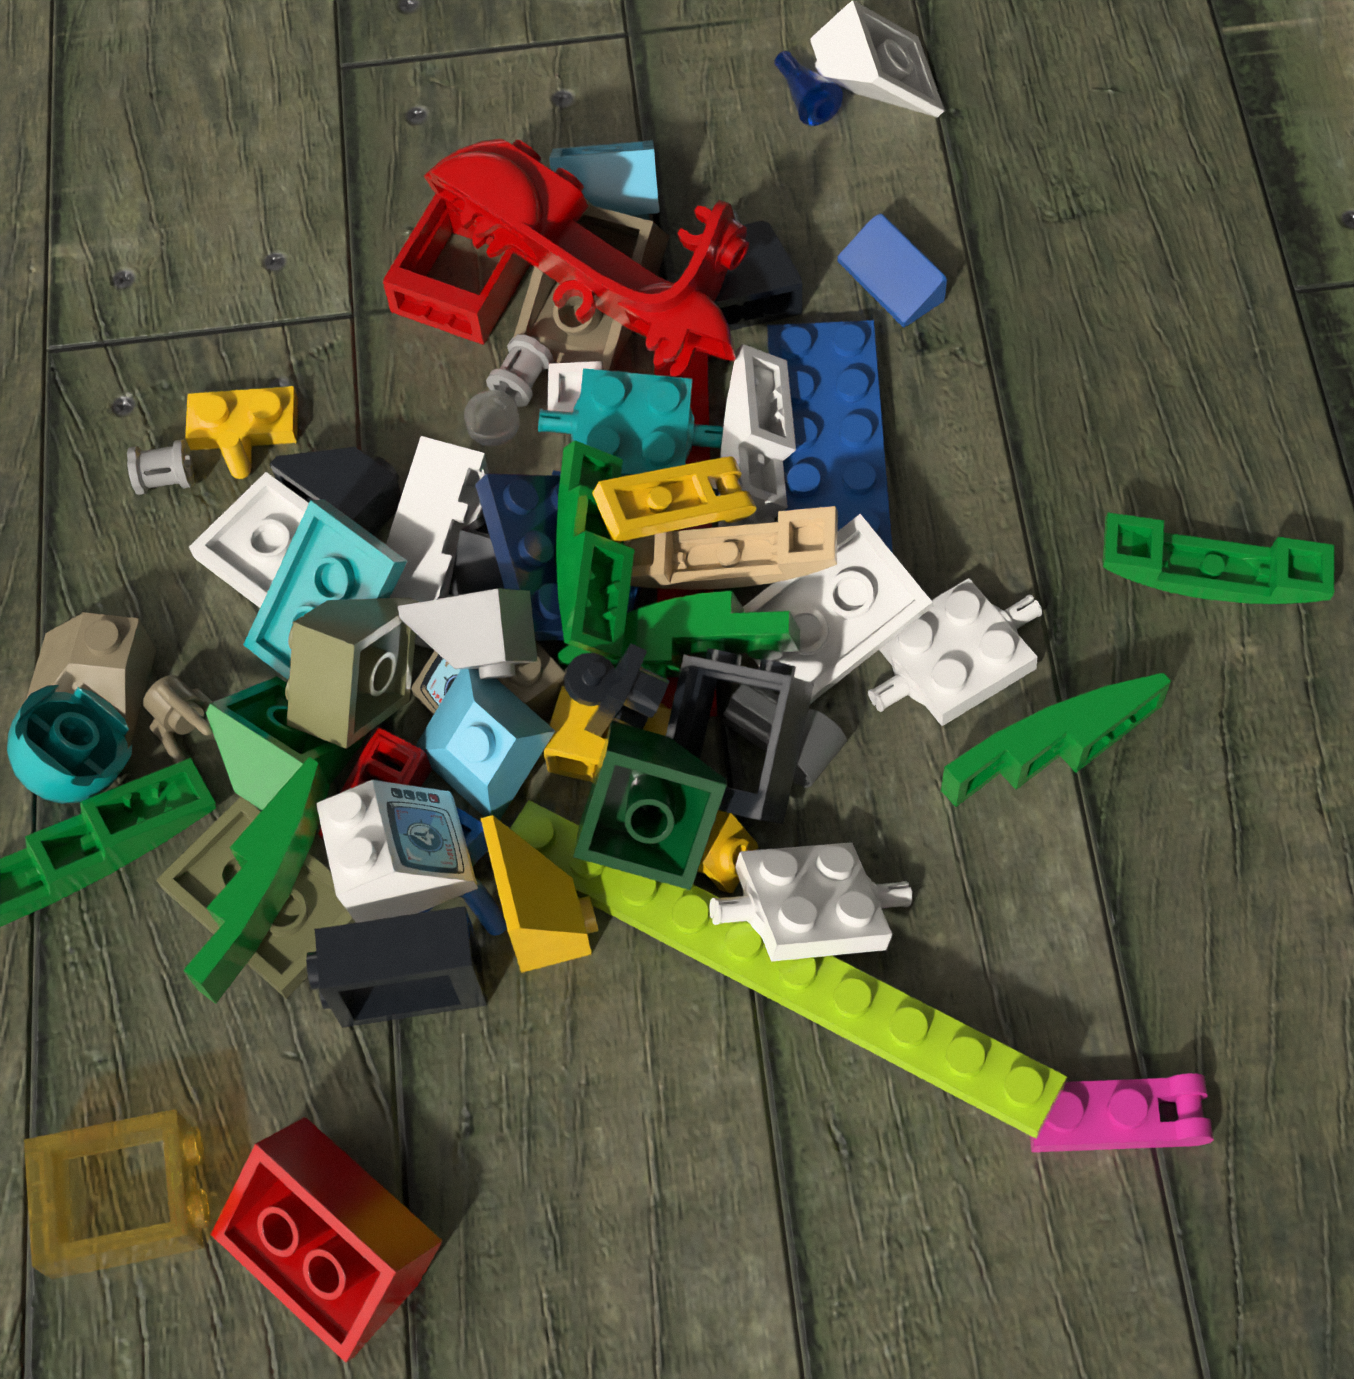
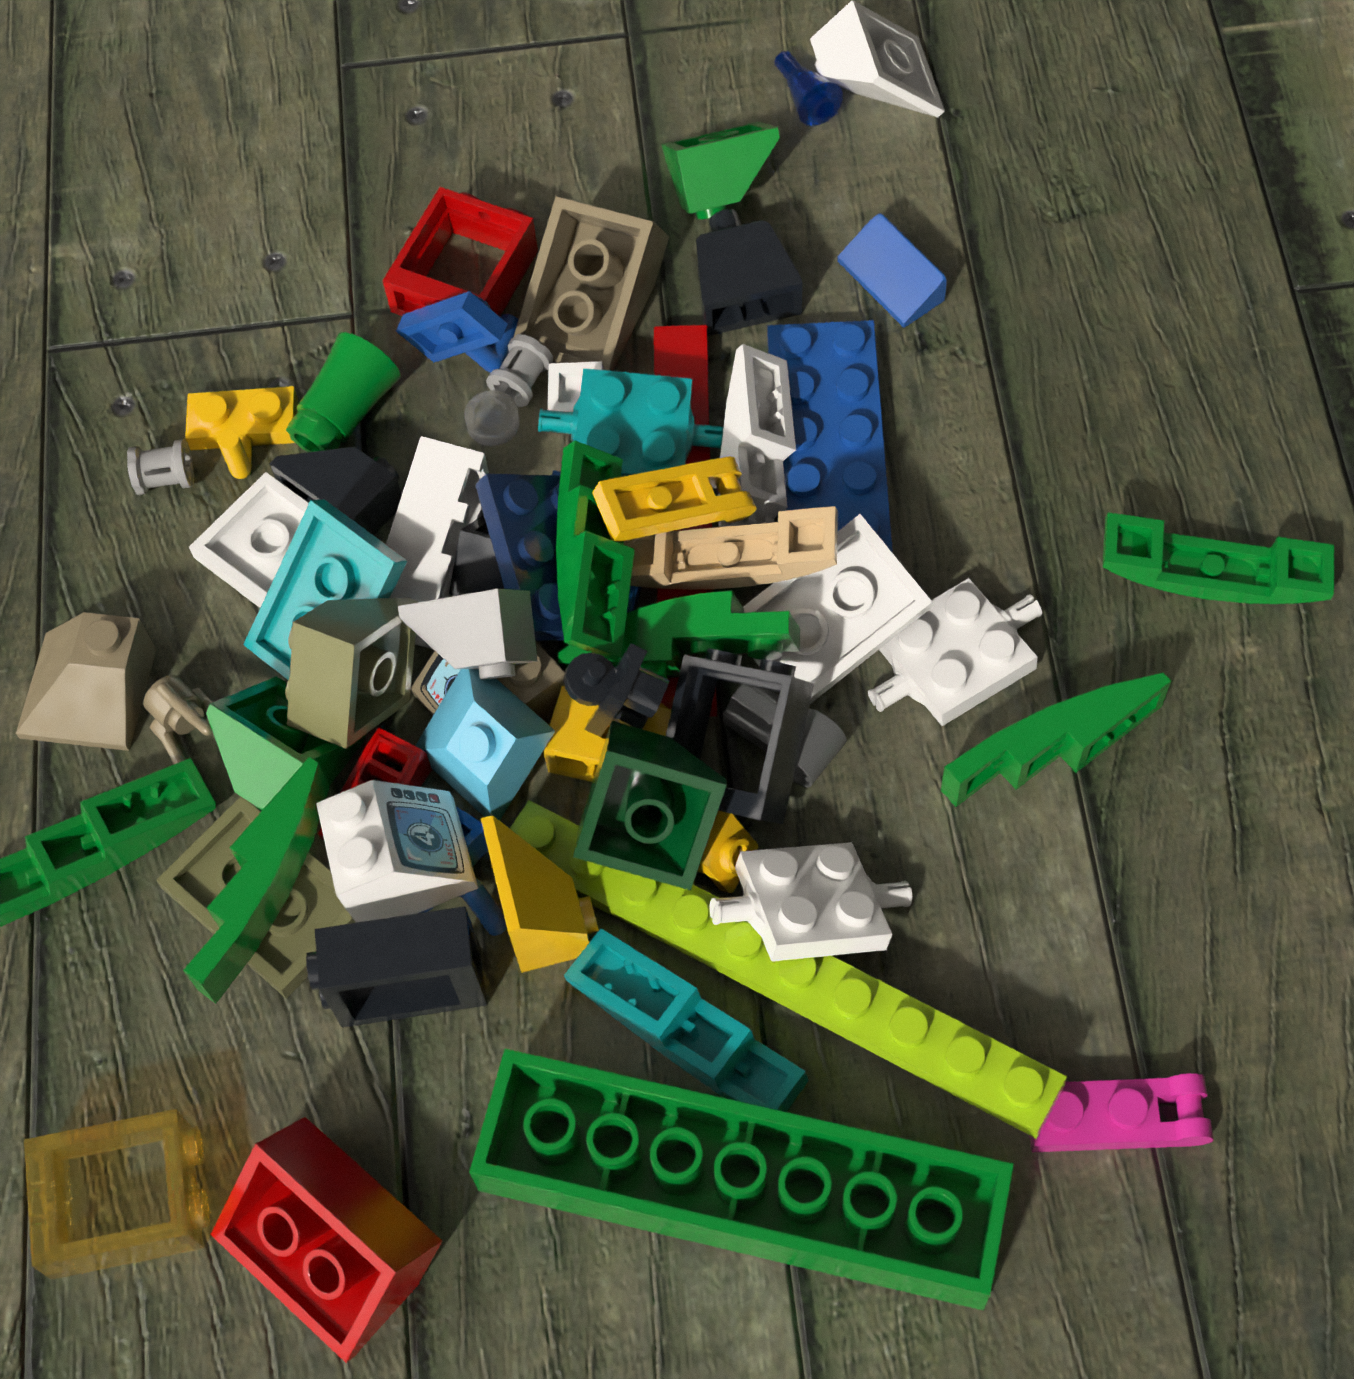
teal cylinder [7,685,132,804] -> none
red piece [424,138,749,378] -> none
medium azure slope [549,140,659,221] -> none
none -> green plant [286,332,401,452]
none -> blue plate [396,291,519,373]
none -> green brick [469,1048,1014,1311]
none -> teal slope [564,928,809,1112]
none -> green slope [662,121,780,219]

